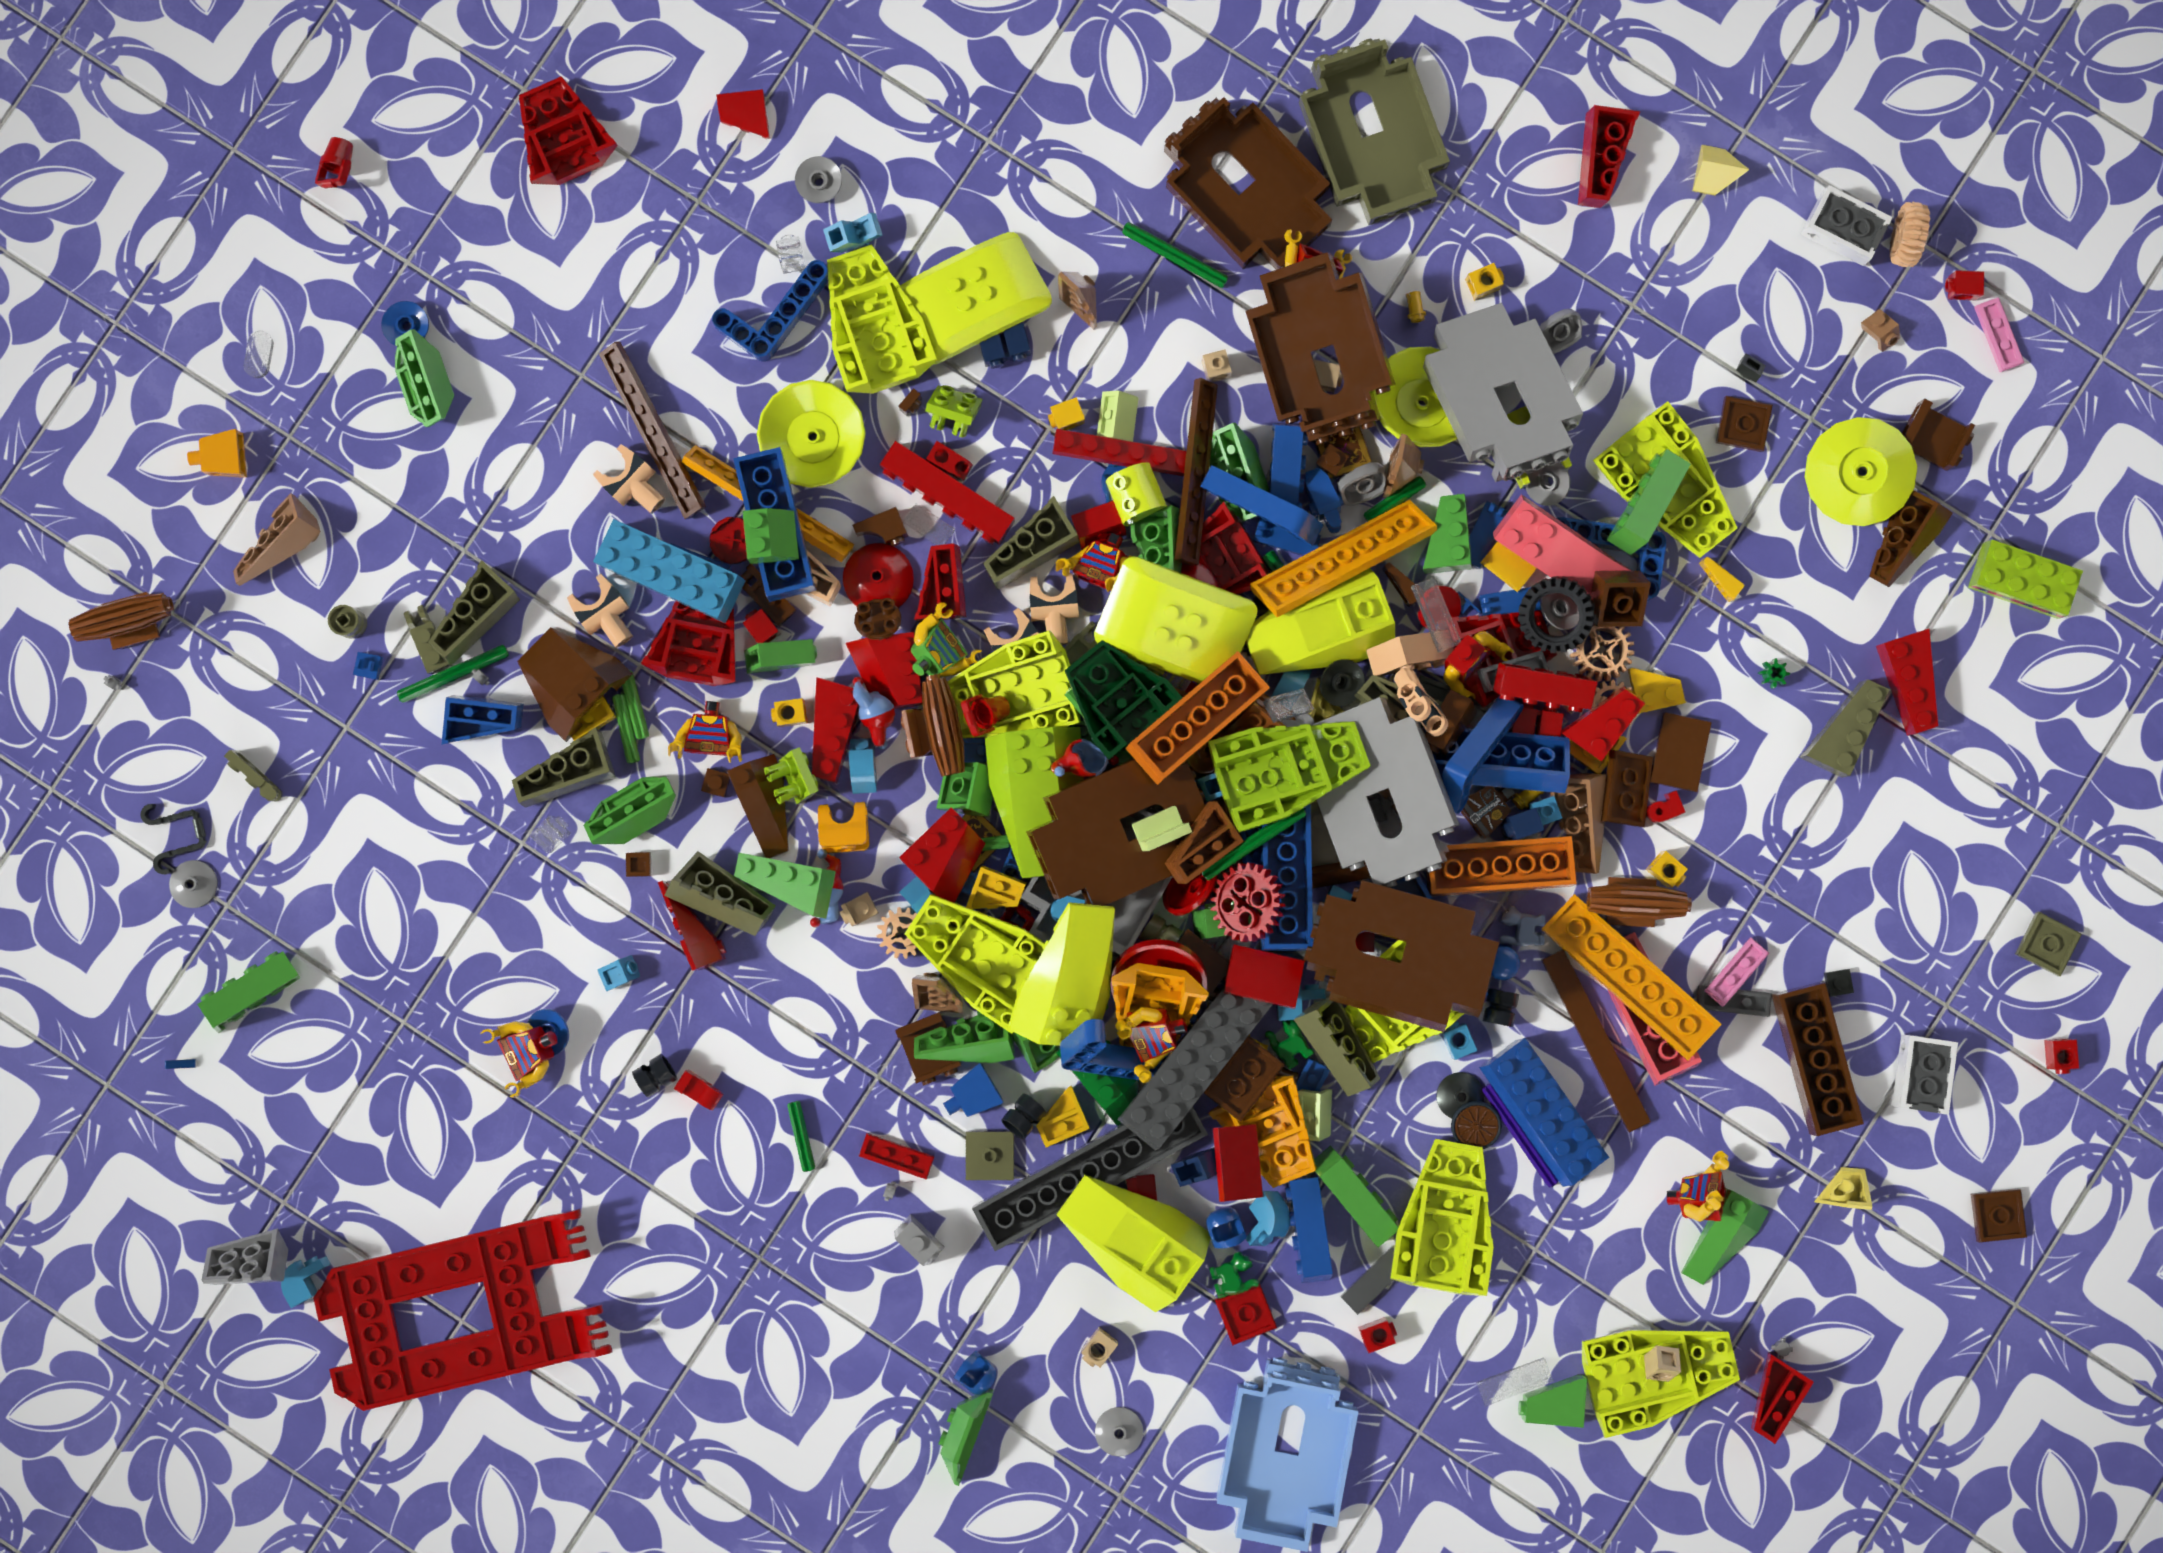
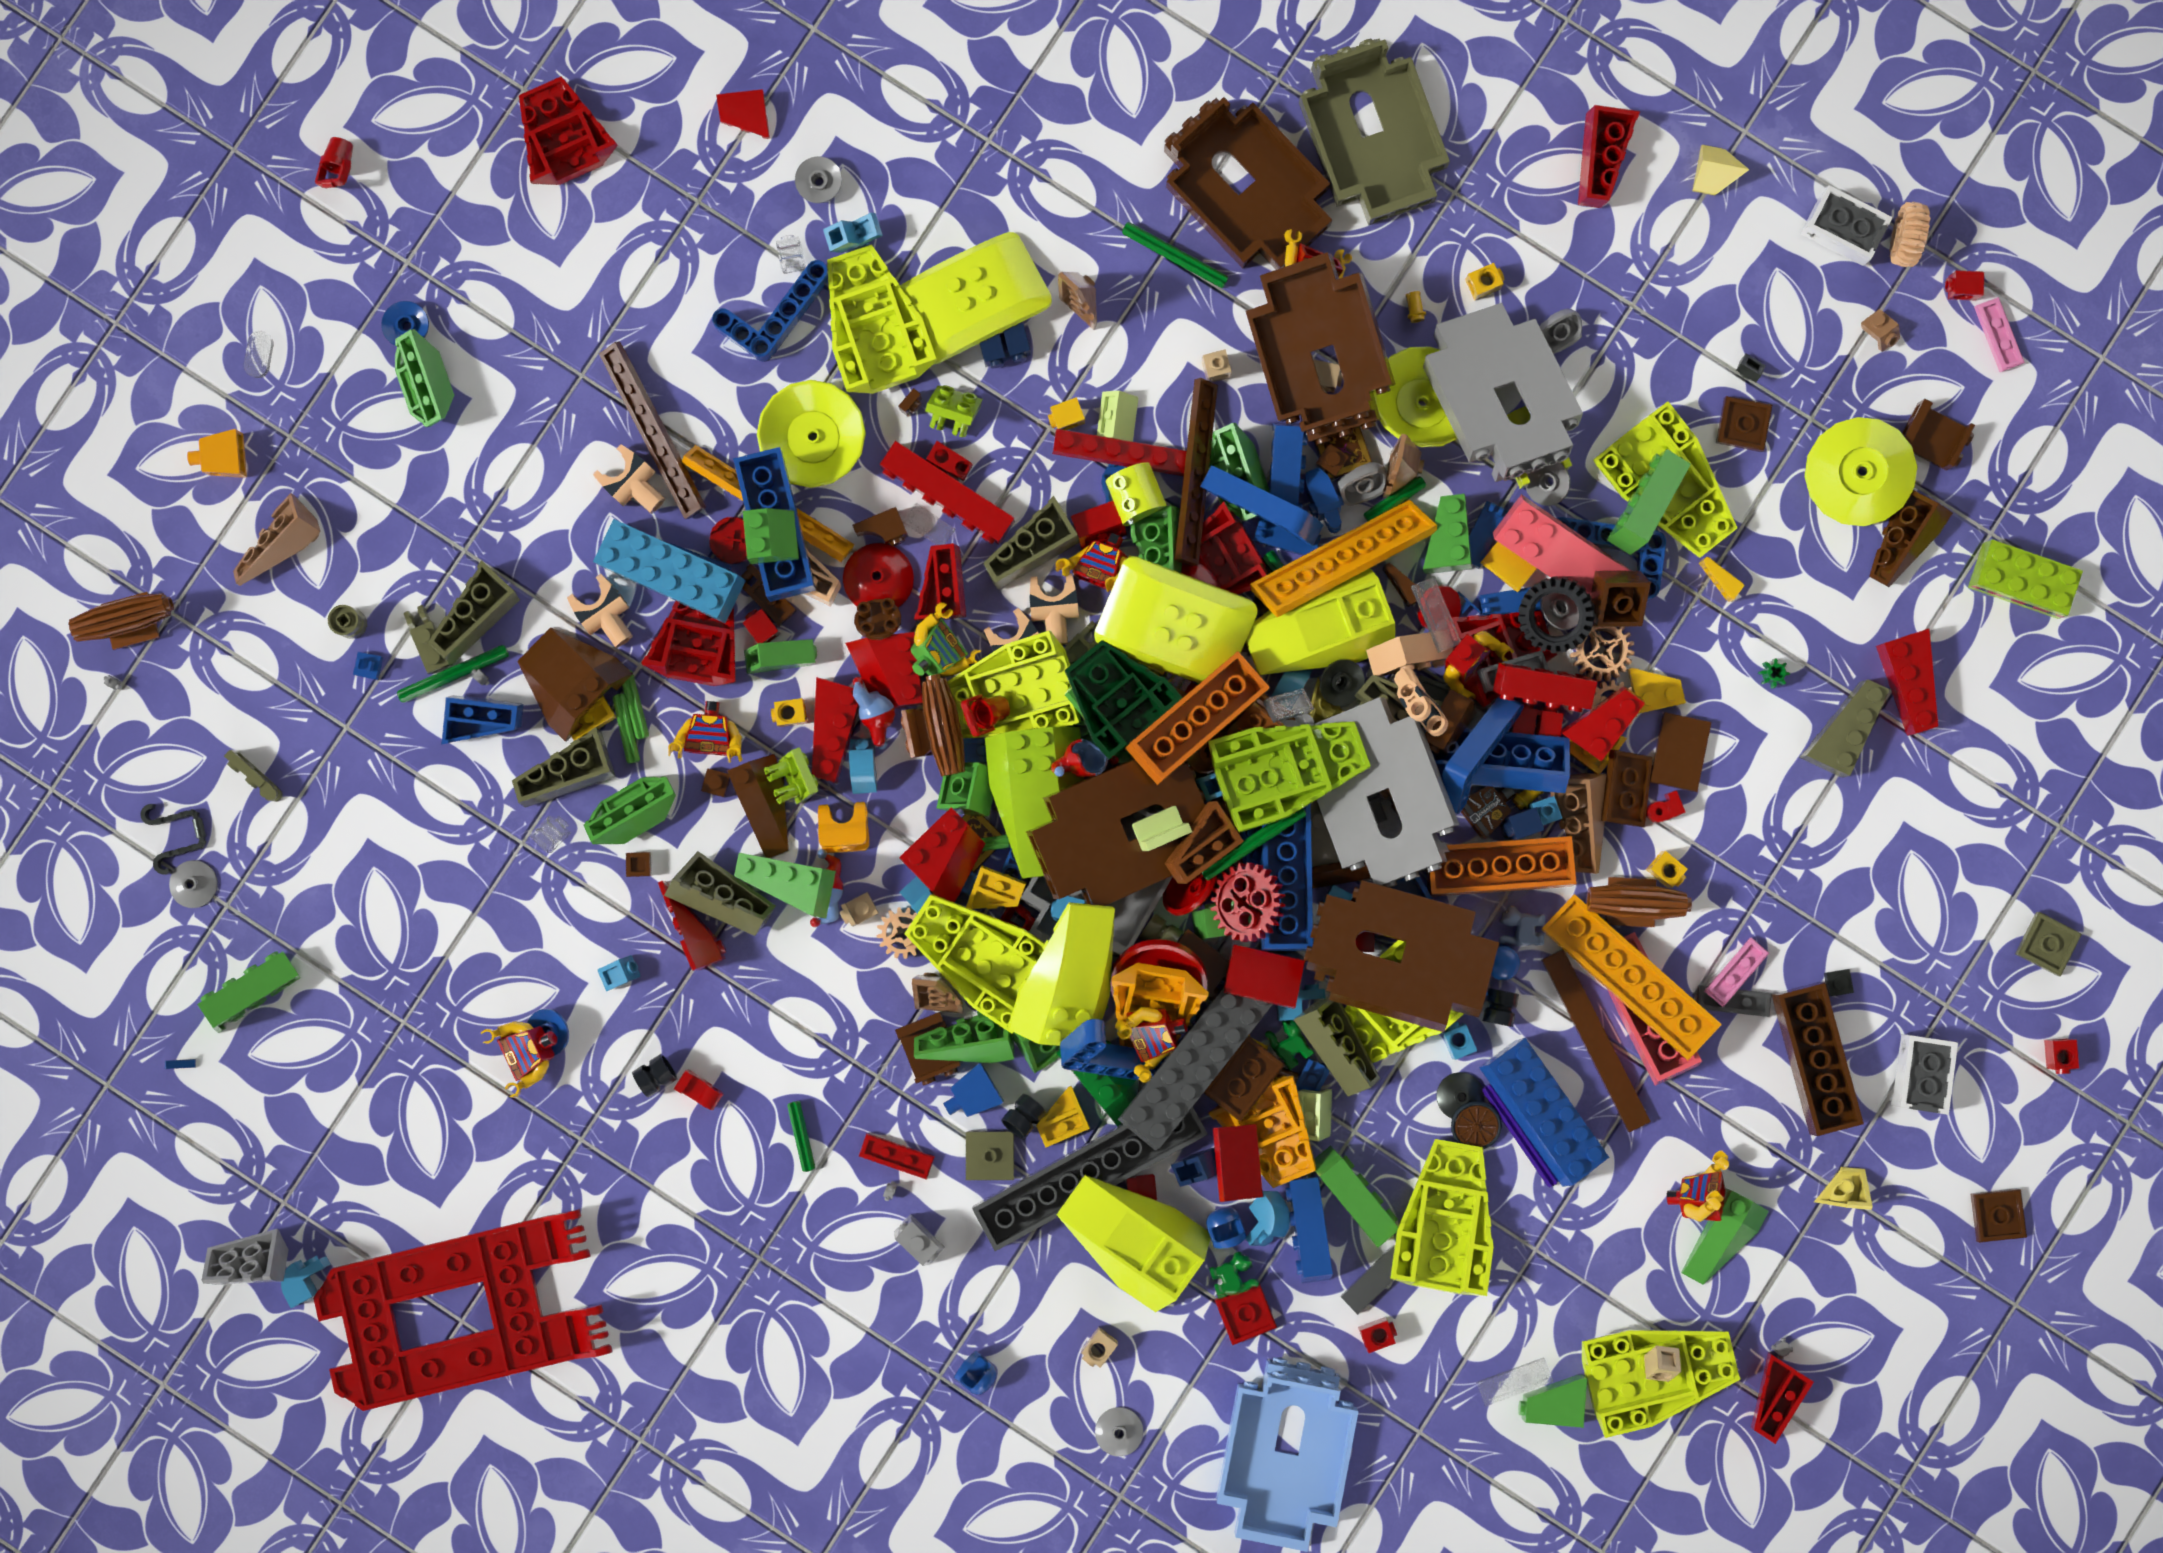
bright green wedge [938,1389,994,1486] -> none

